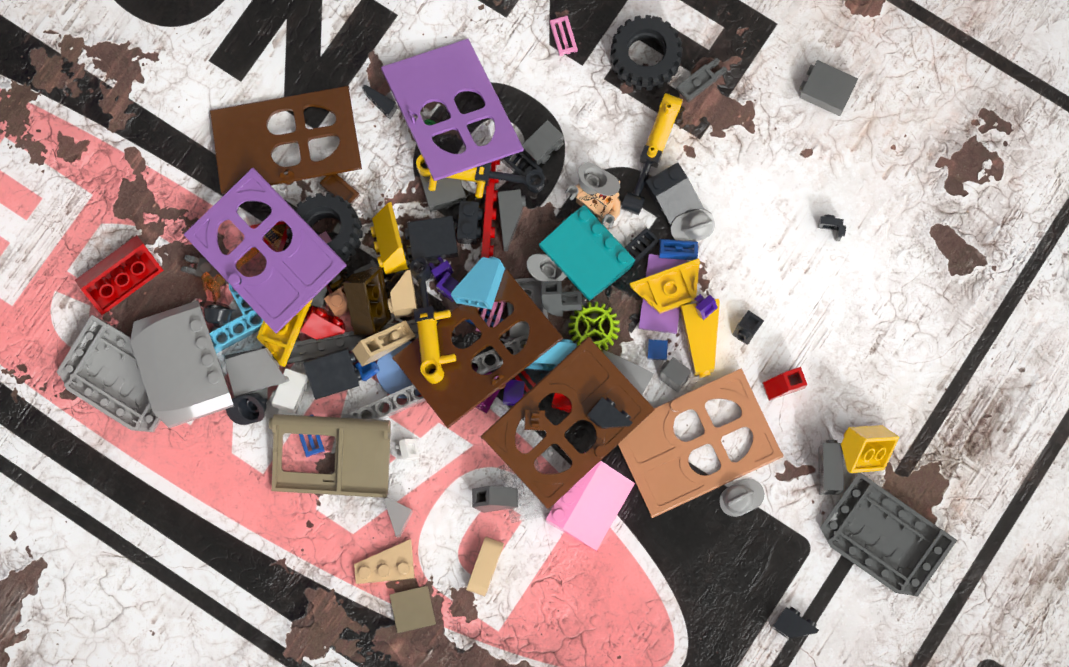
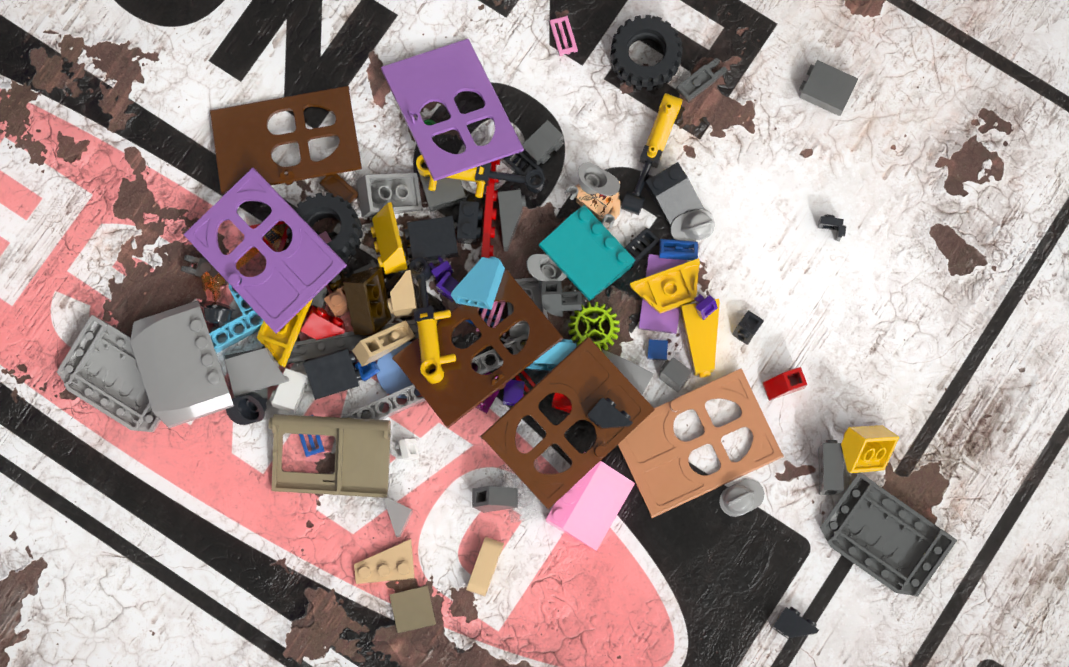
red slope [75,235,164,315] -> none
black slope [362,85,398,119] -> none
reddish brown tile [524,410,545,431] -> none
none -> light grey slope [357,173,422,217]

